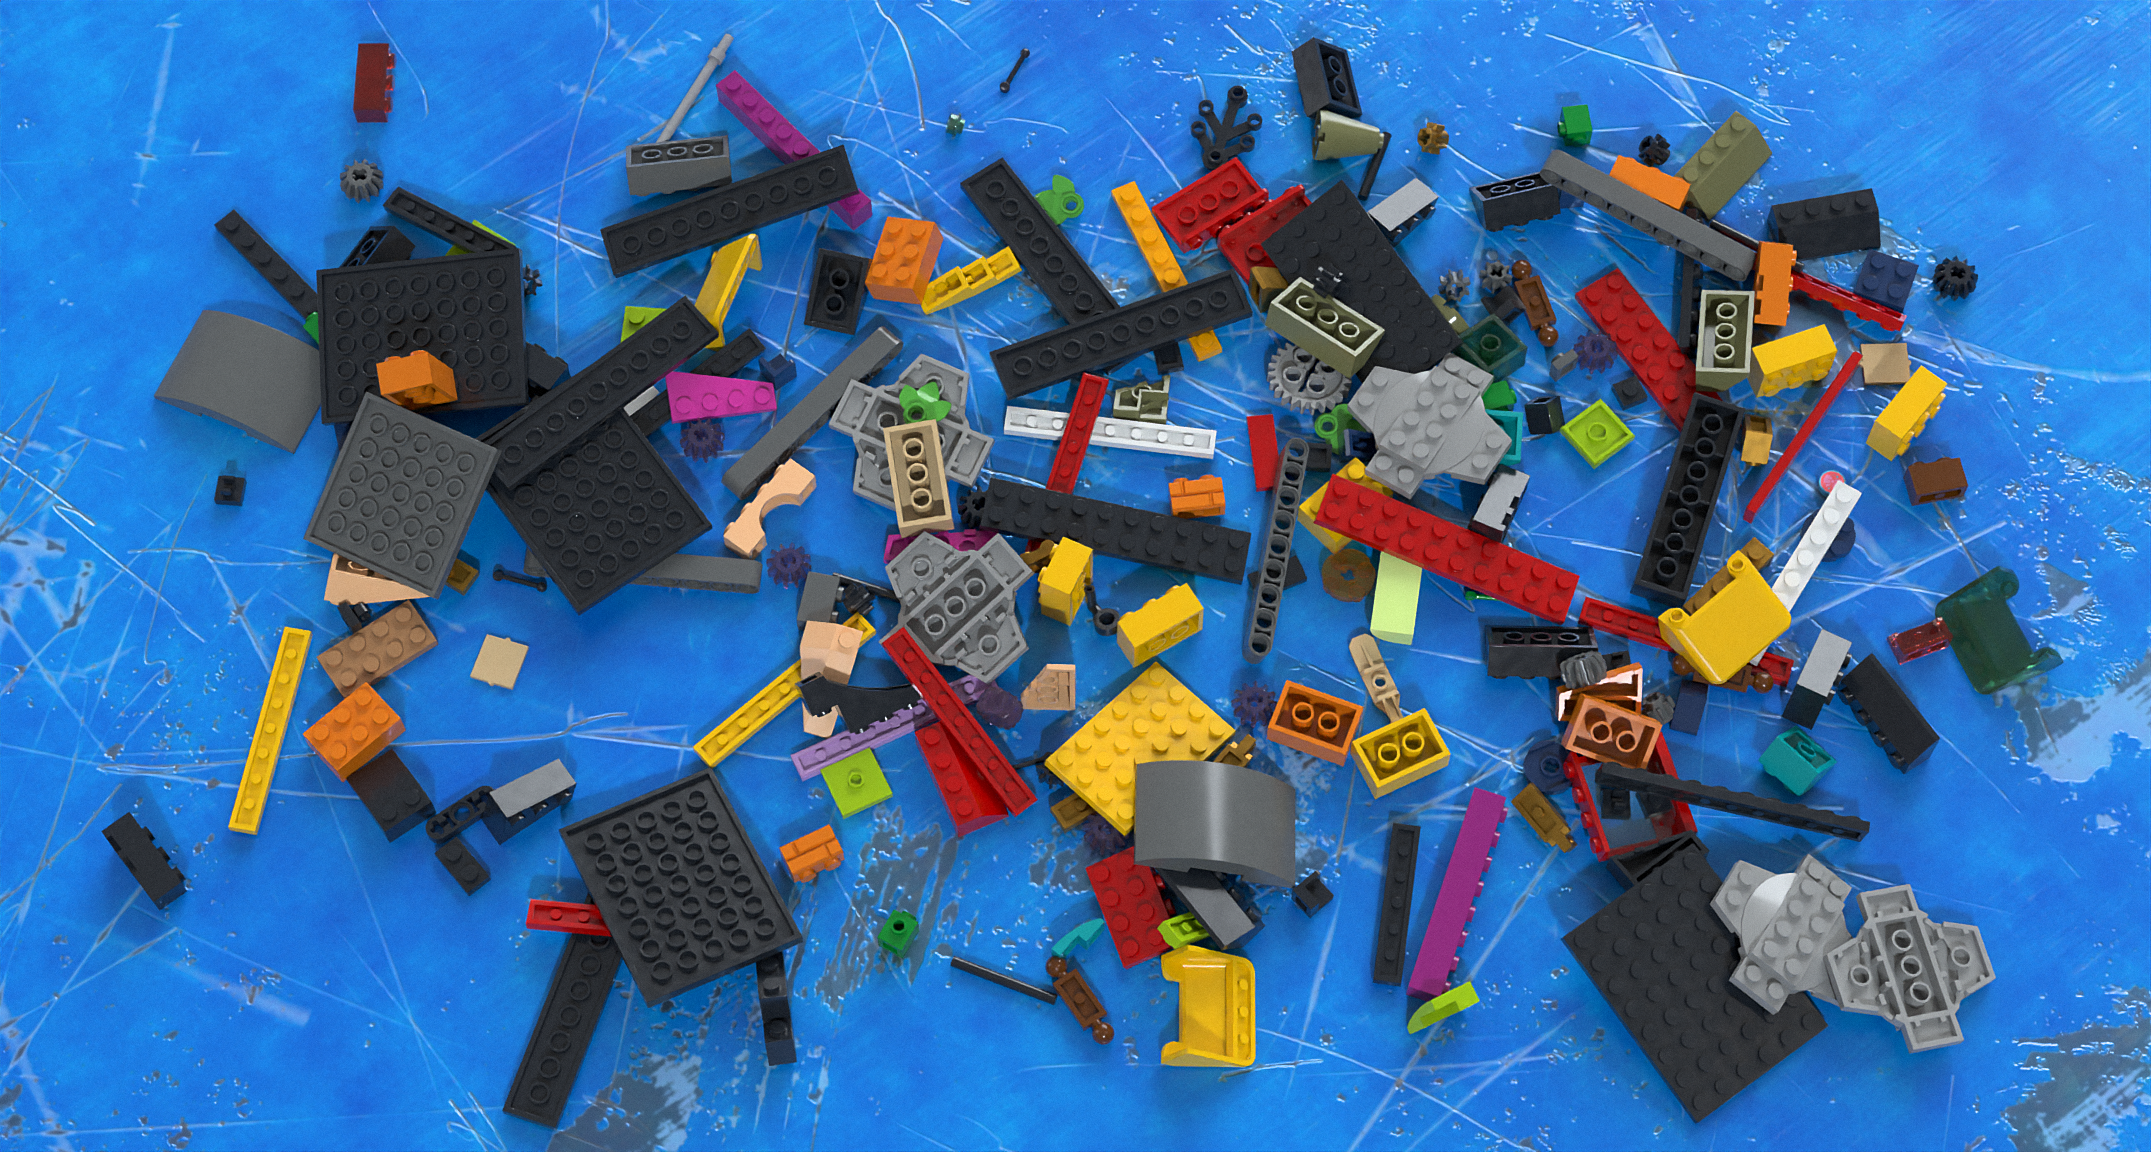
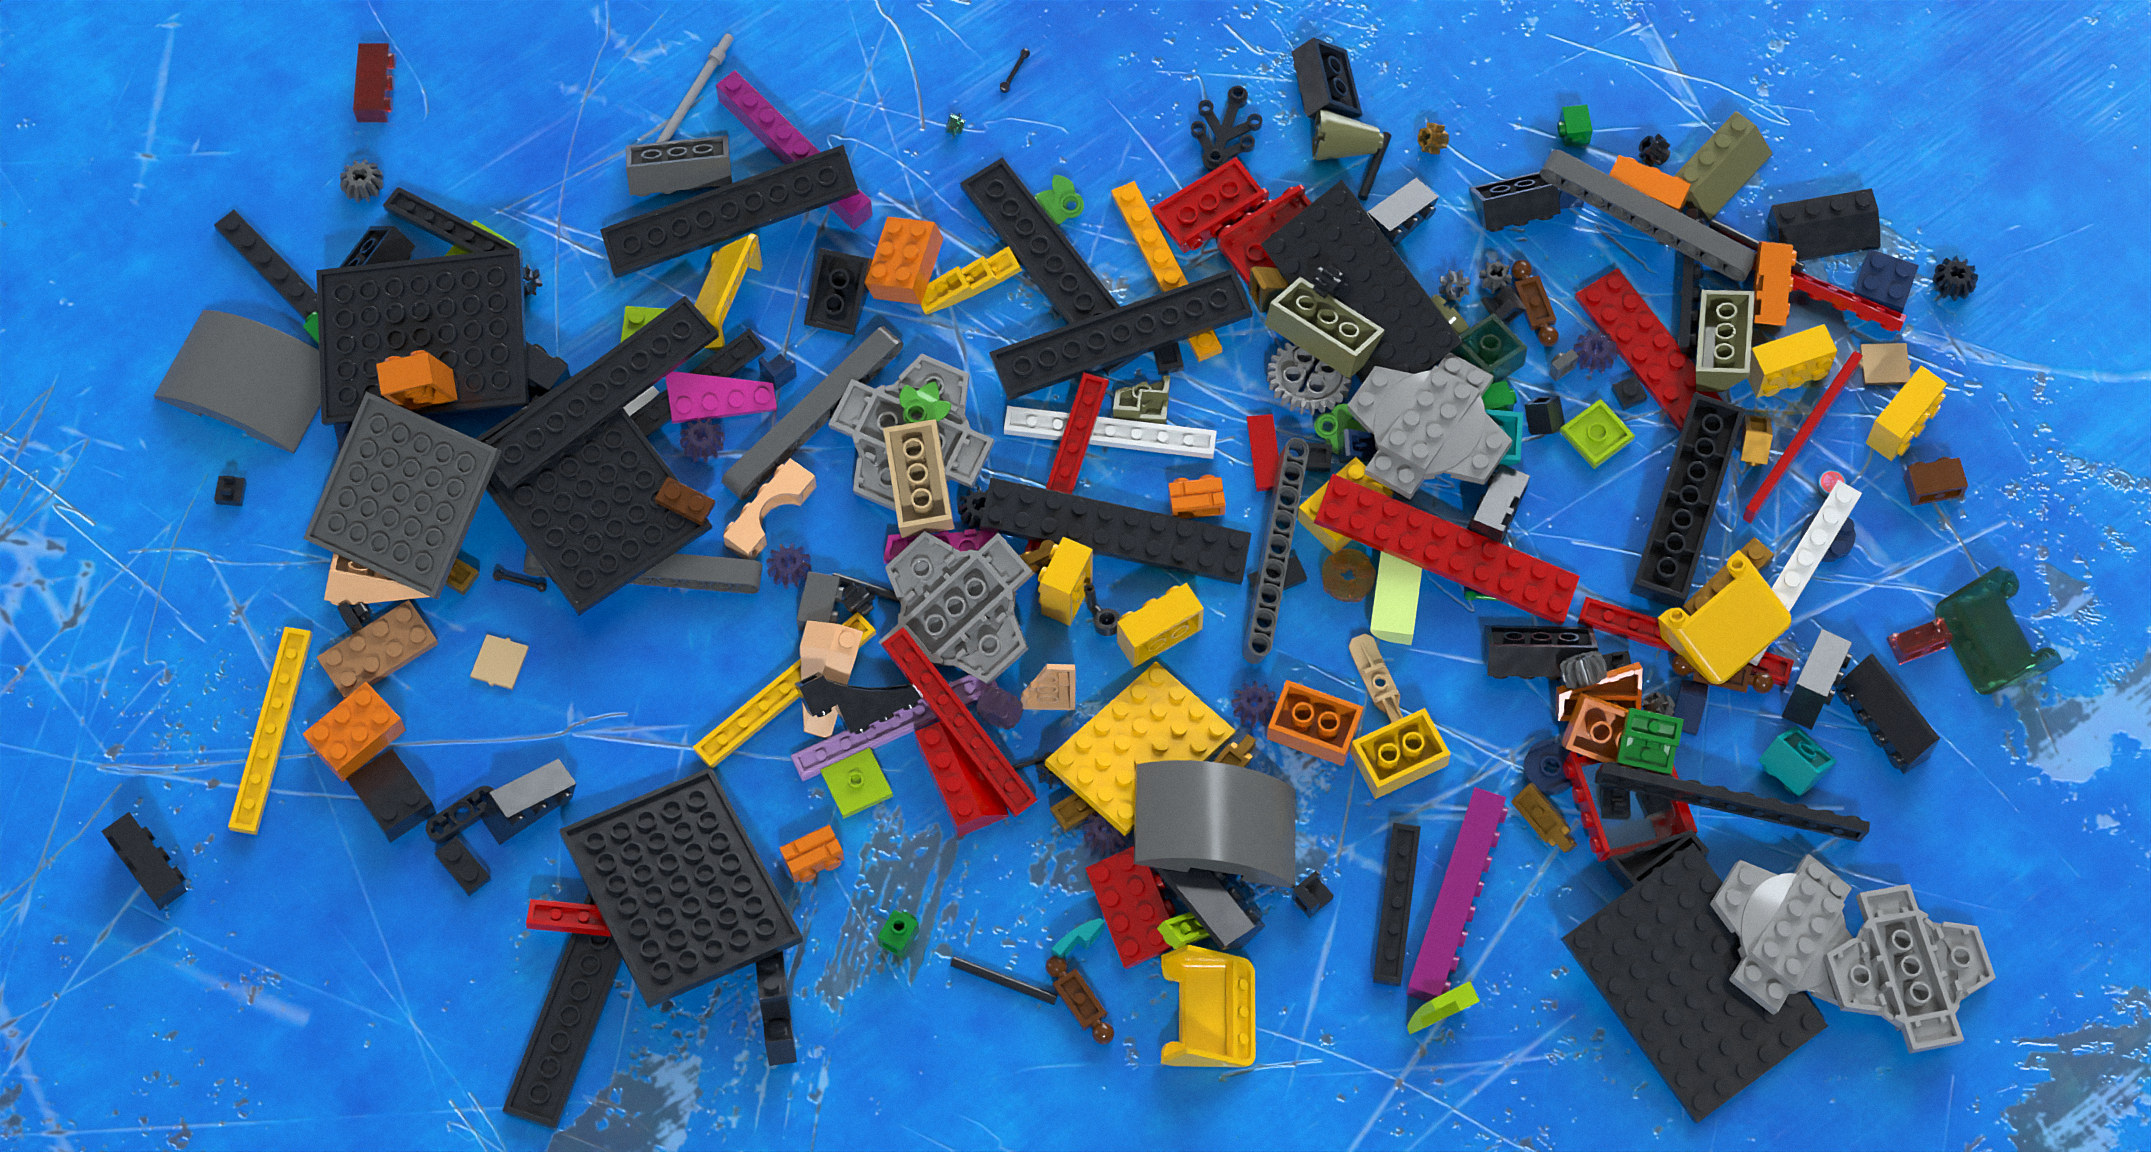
none -> reddish brown plate [655,477,715,526]
none -> green slope [1616,708,1684,775]

